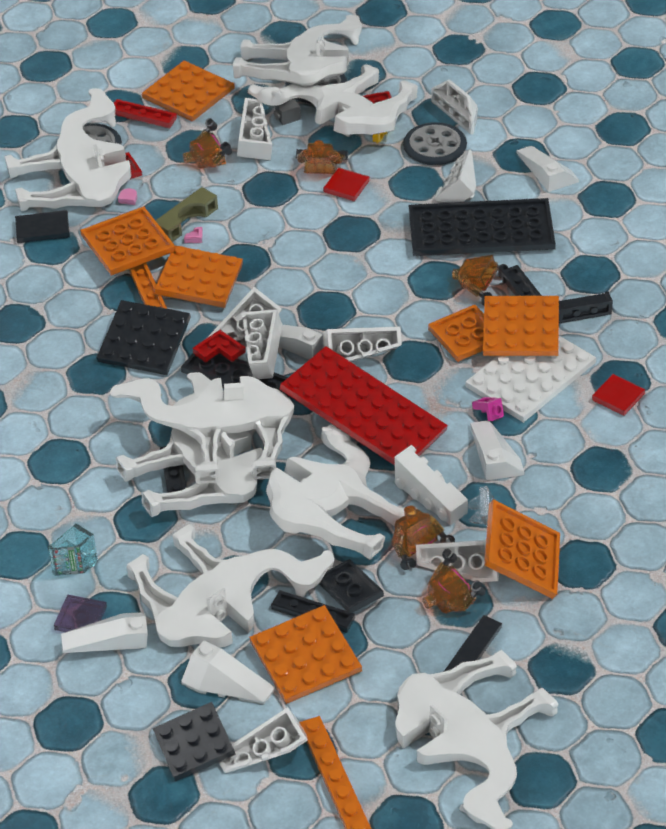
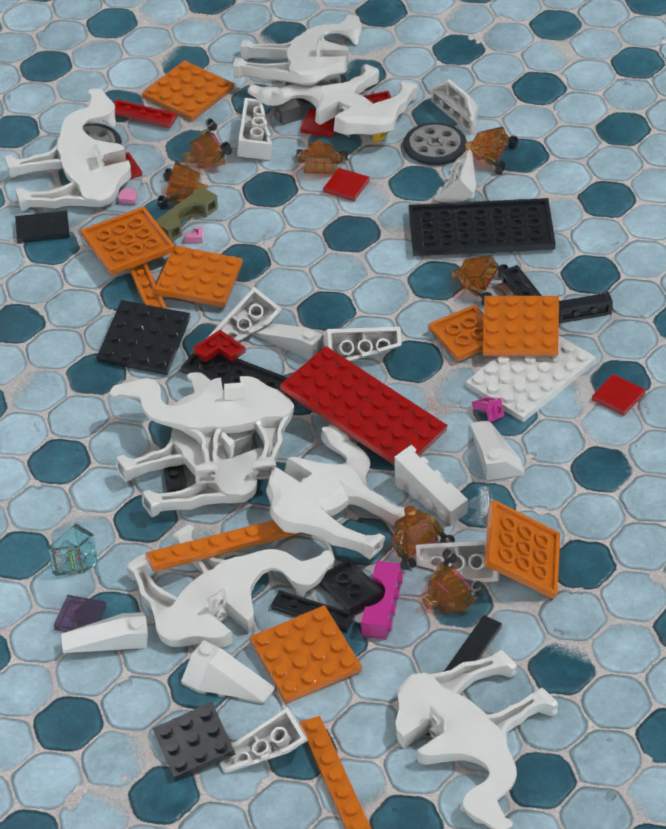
white wedge [242,309,283,379] -> none
white wedge [516,146,579,192] -> none
none -> orange plate [146,520,301,572]
none -> clear orange torso [157,161,208,209]
none -> red tile [300,108,336,138]
none -> dark pink arch [361,561,404,640]
none -> clear orange torso [465,127,518,175]

